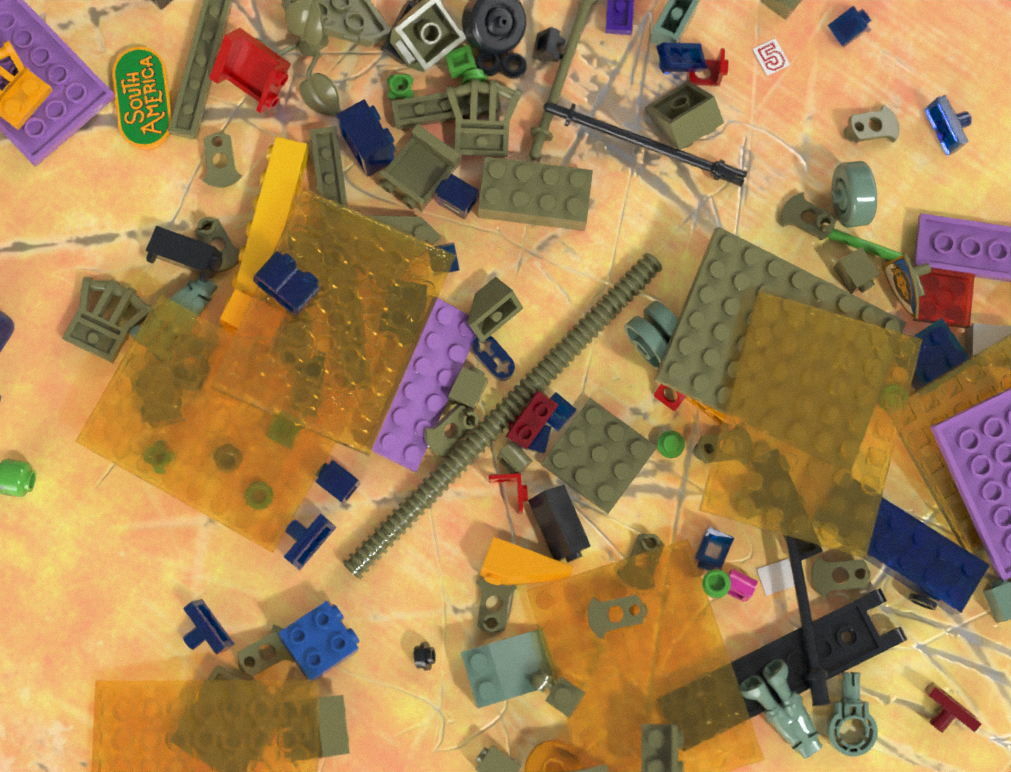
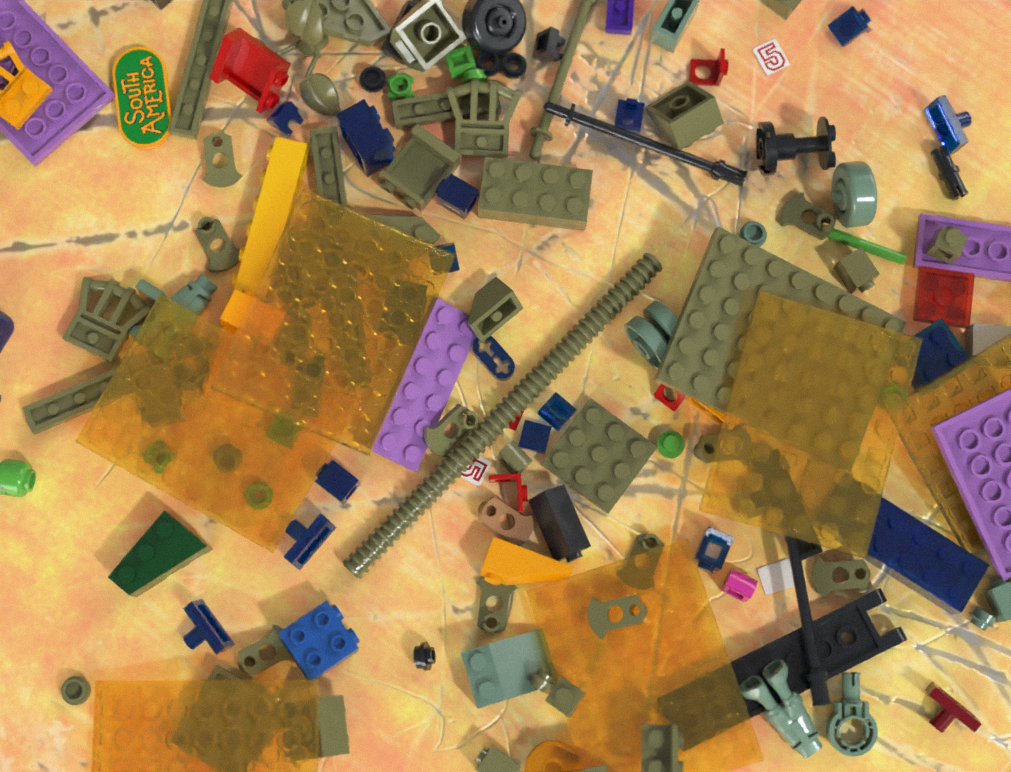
black brick [145,226,223,283] -> none
clear blue brick [253,251,320,317] -> none
olive brick [448,366,488,412] -> none
dark red hinge [505,390,559,450] -> none
clear blue tile [656,42,707,75] -> none
bright green plate [702,569,731,598] -> none
piece [844,104,899,143] -> none
shield [882,253,931,319] -> none
black piece [908,593,937,610] -> none
none -> olive plate [22,364,137,435]
none -> olive plate [61,676,91,705]
none -> dark green wedge [108,511,213,597]
none -> sand green tile [135,279,168,305]
none -> clear blue tile [266,101,304,136]
none -> black plate [360,66,386,93]
none -> white sticker [460,456,492,487]
none -> medium nougat piece [478,497,534,546]
none -> clear blue tile [614,98,645,132]
none -> sand green plate [739,221,767,247]
none -> black piece [756,116,836,176]
none -> olive brick [926,226,968,265]
none -> black pin [930,145,969,201]
none -> sand green plate [969,606,997,631]

